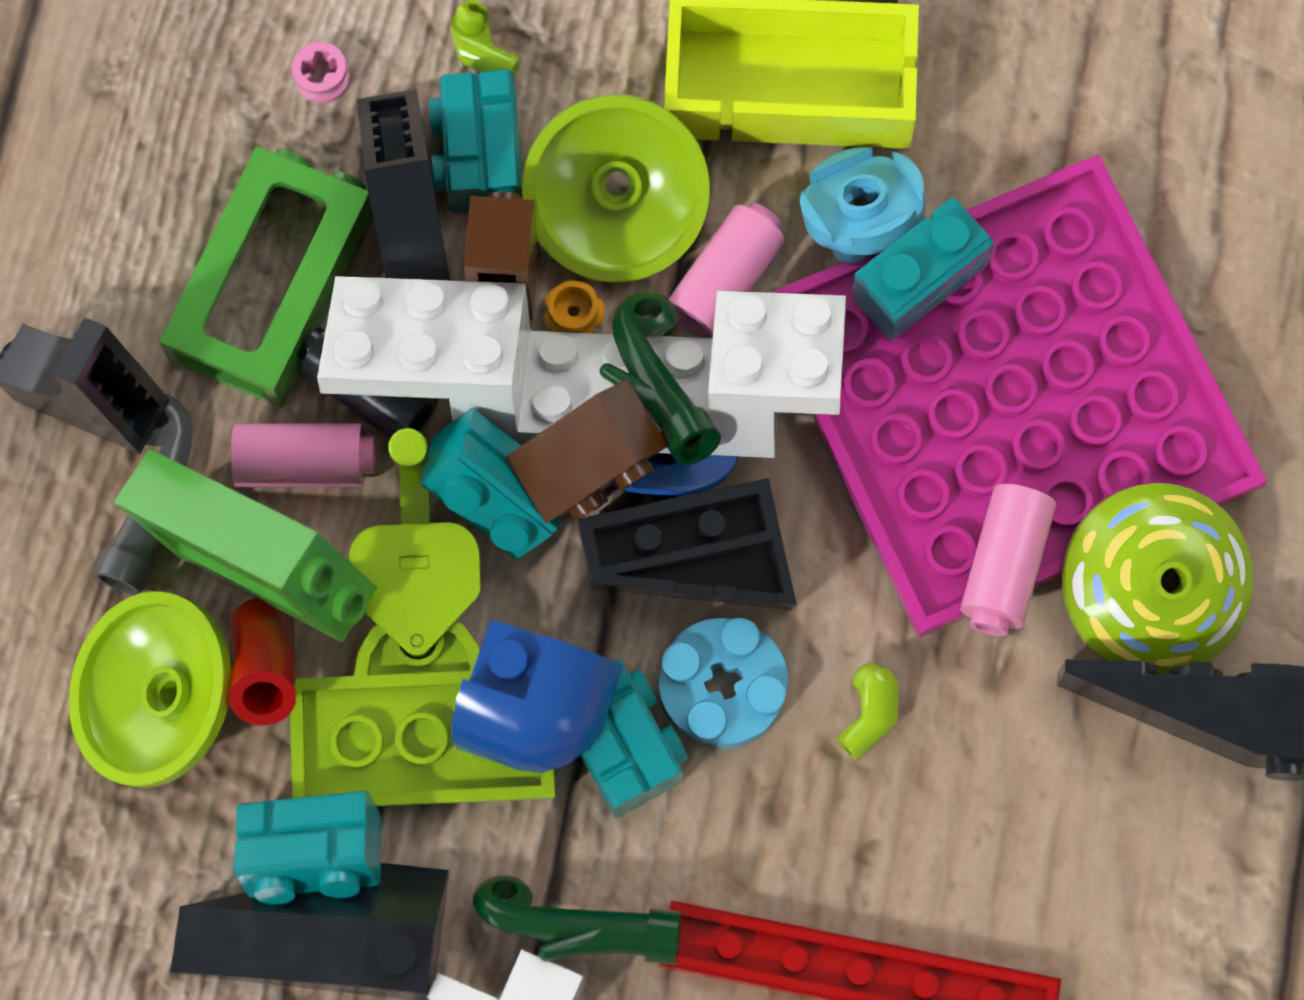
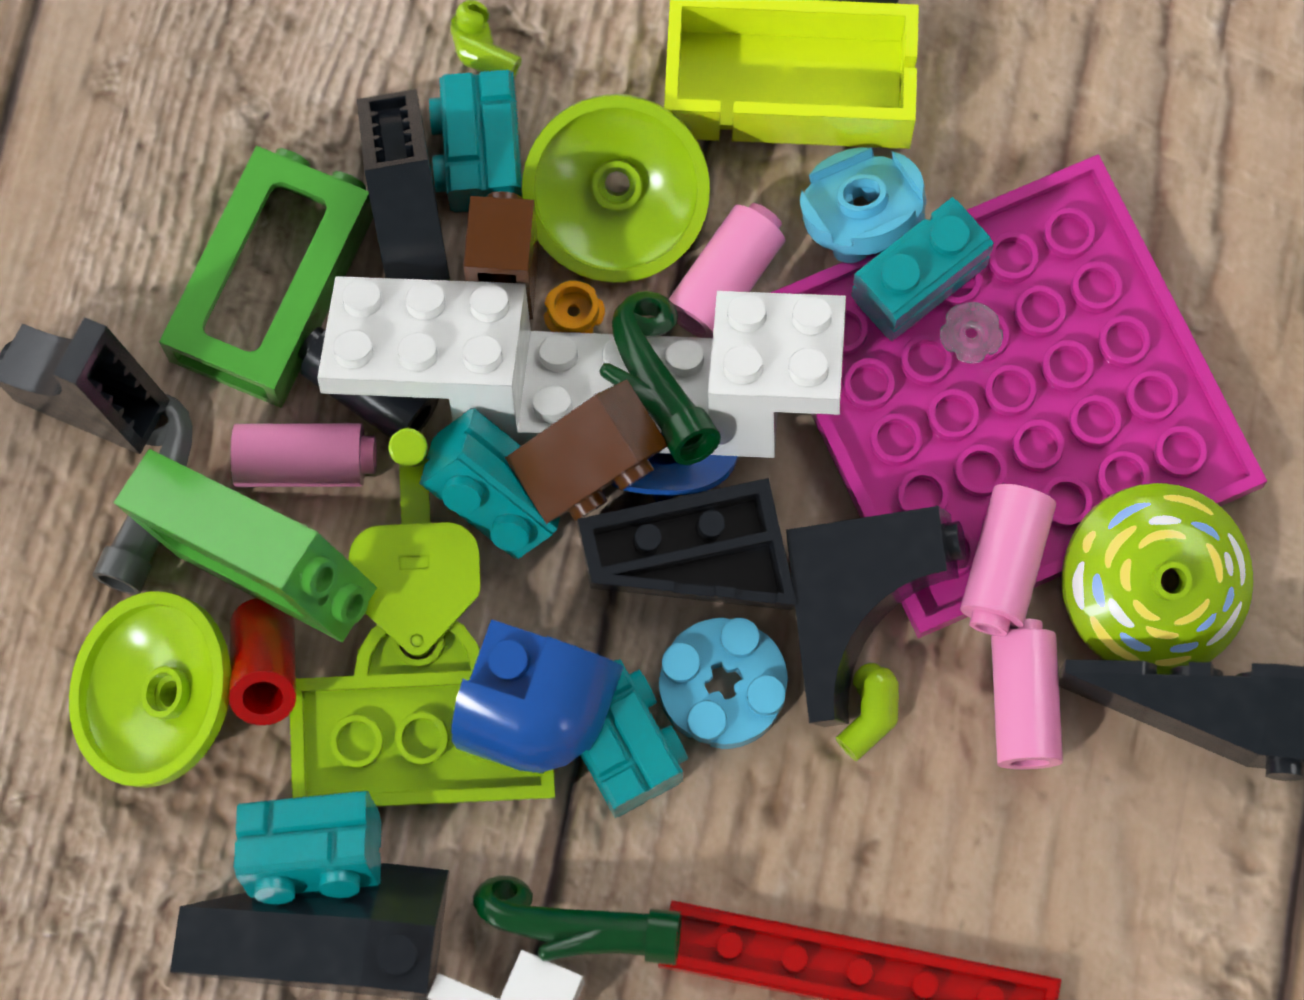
bright pink bush [292,42,350,104] -> none
none -> black arch [786,506,966,727]
none -> clear plate [940,302,1003,363]
none -> bright pink brick [991,619,1063,769]

